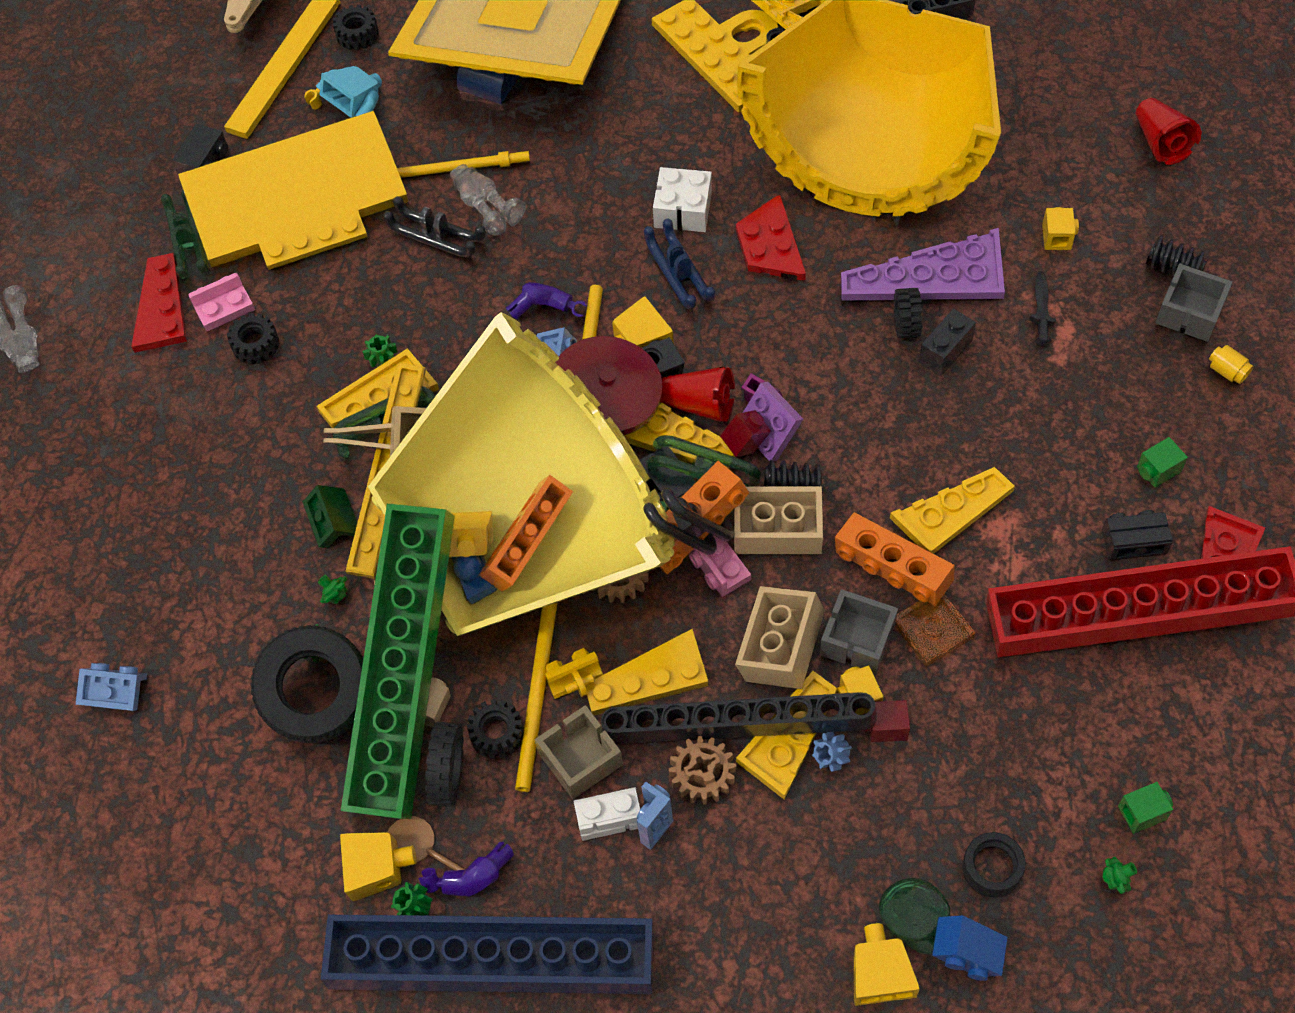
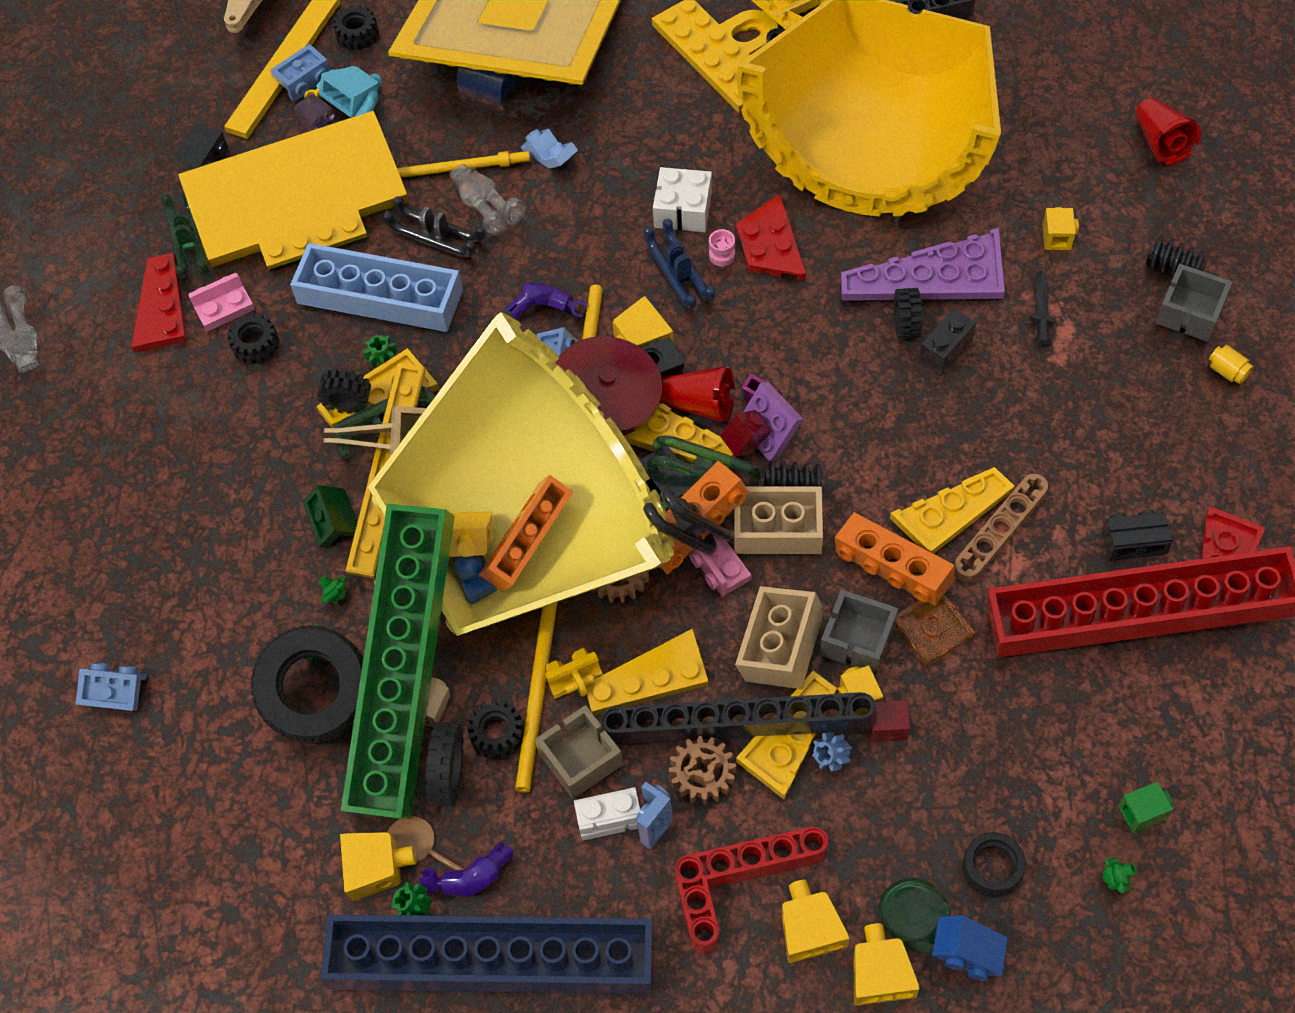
green brick [1137,437,1188,488] -> none
none -> medium blue bracket [270,44,330,102]
none -> light blue brick [290,243,463,332]
none -> brick [294,93,336,132]
none -> black tyre [317,368,371,414]
none -> light blue slope [521,129,578,169]
none -> red beam [675,827,828,954]
none -> bright pink wheel [709,229,735,266]
none -> yellow torso [781,880,849,963]
none -> medium nougat beam [954,474,1048,583]

